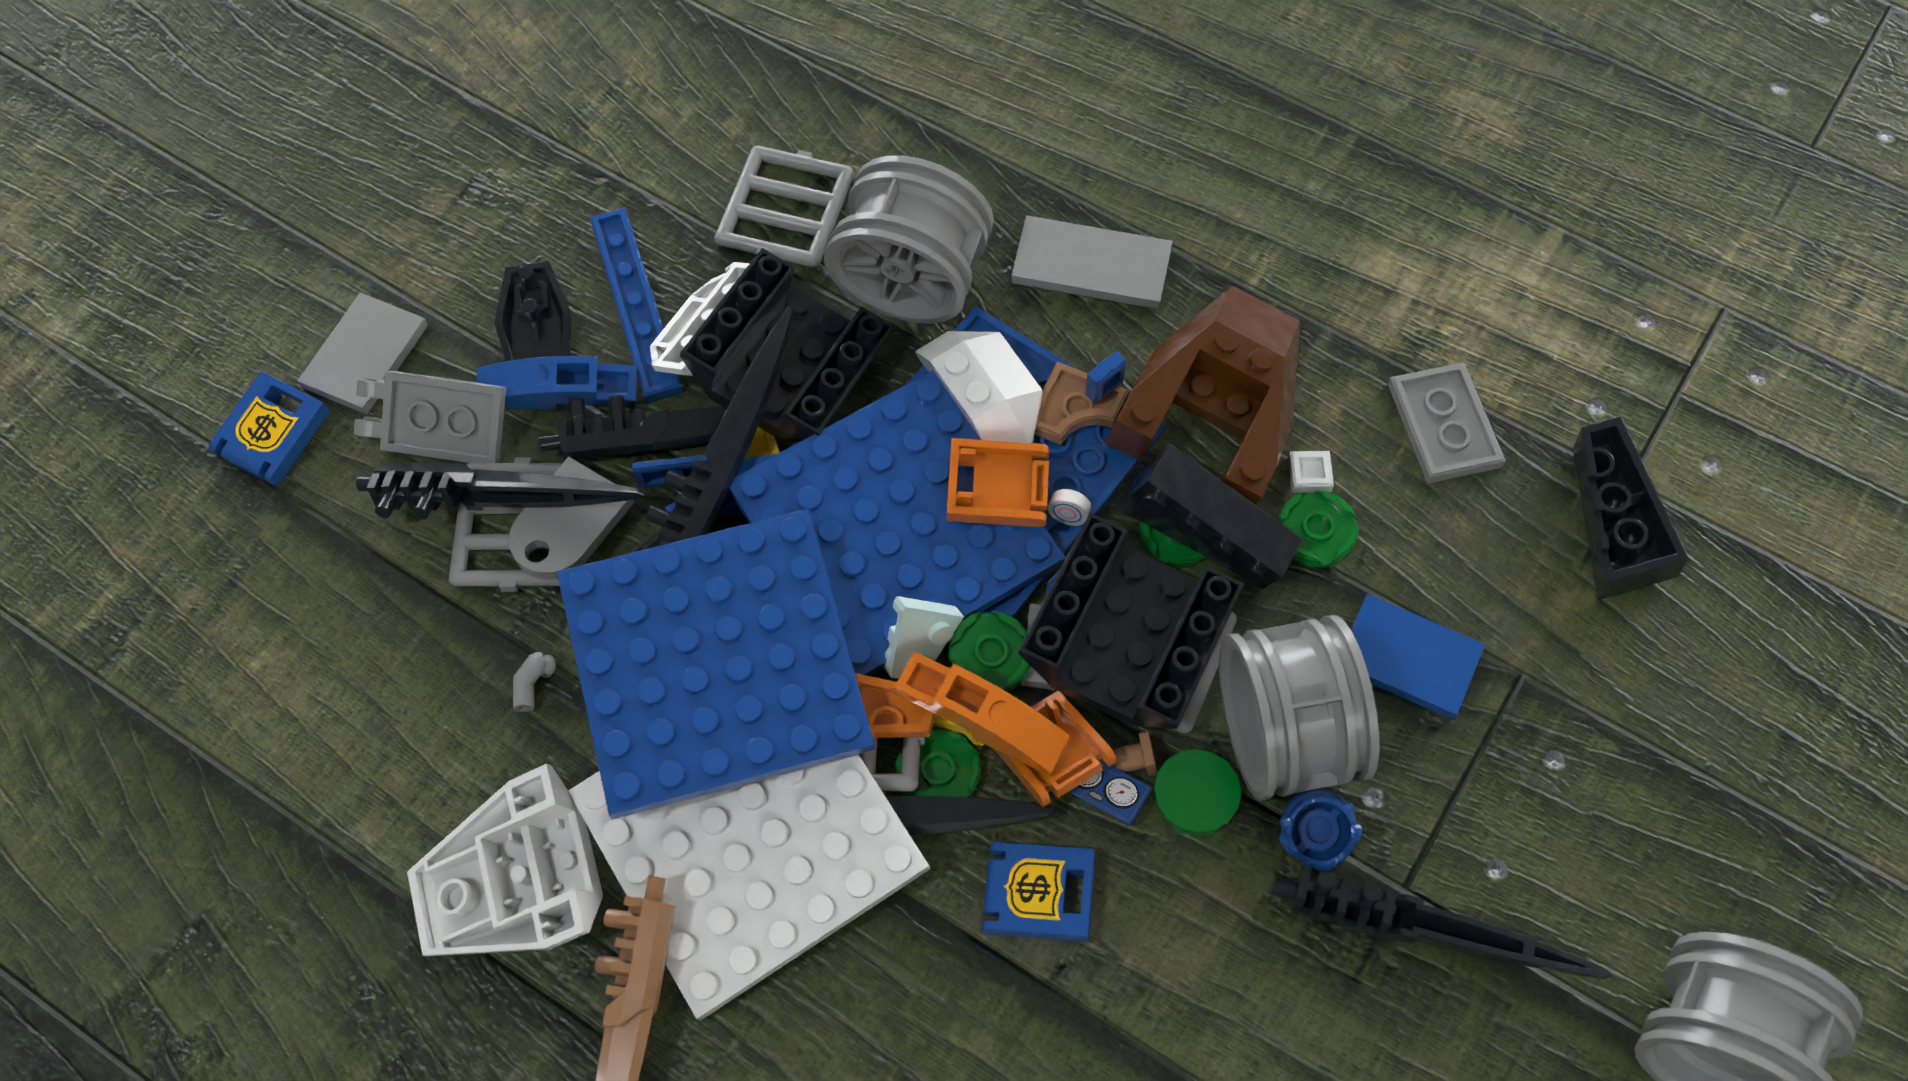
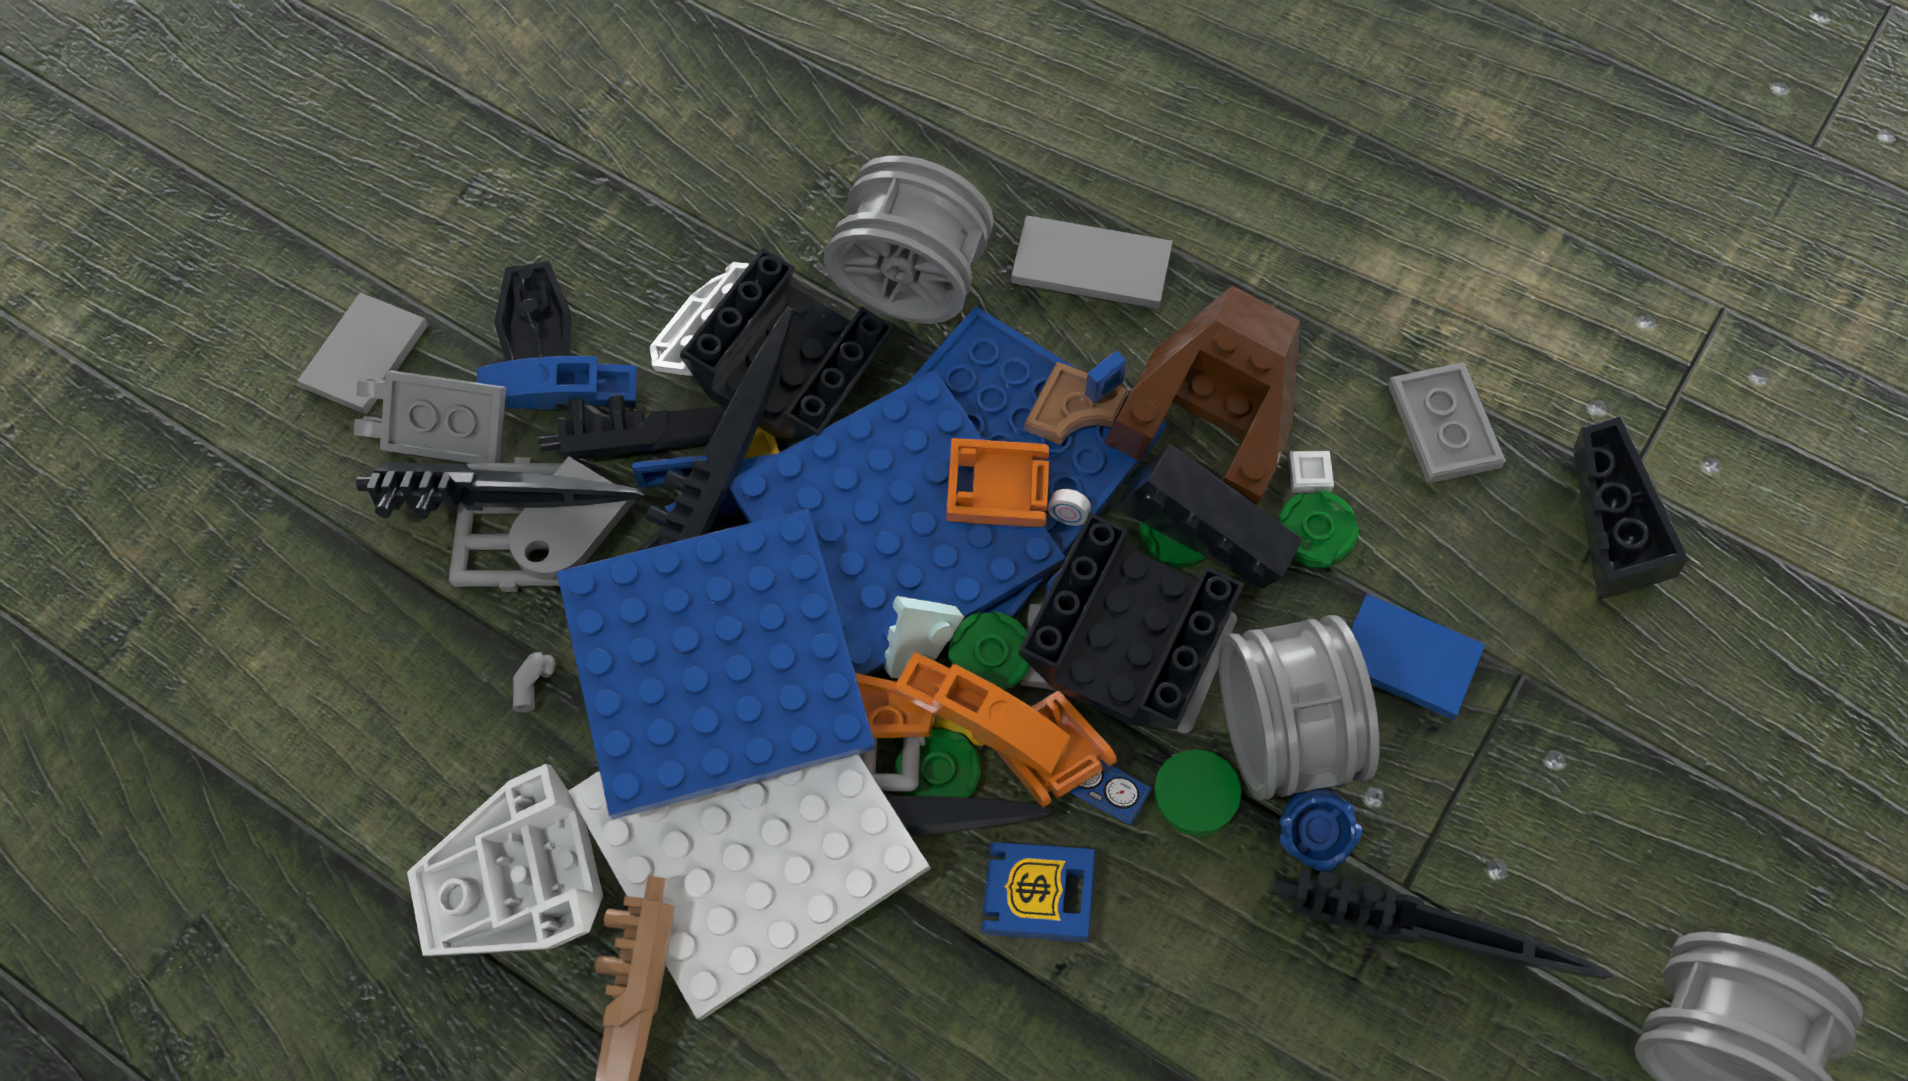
blue container [209,371,331,486] -> none
blue tile [590,207,684,403] -> none
light grey bar [714,146,854,267] -> none
white wedge [915,331,1043,443] -> none
medium nougat piece [1111,732,1158,776] -> none

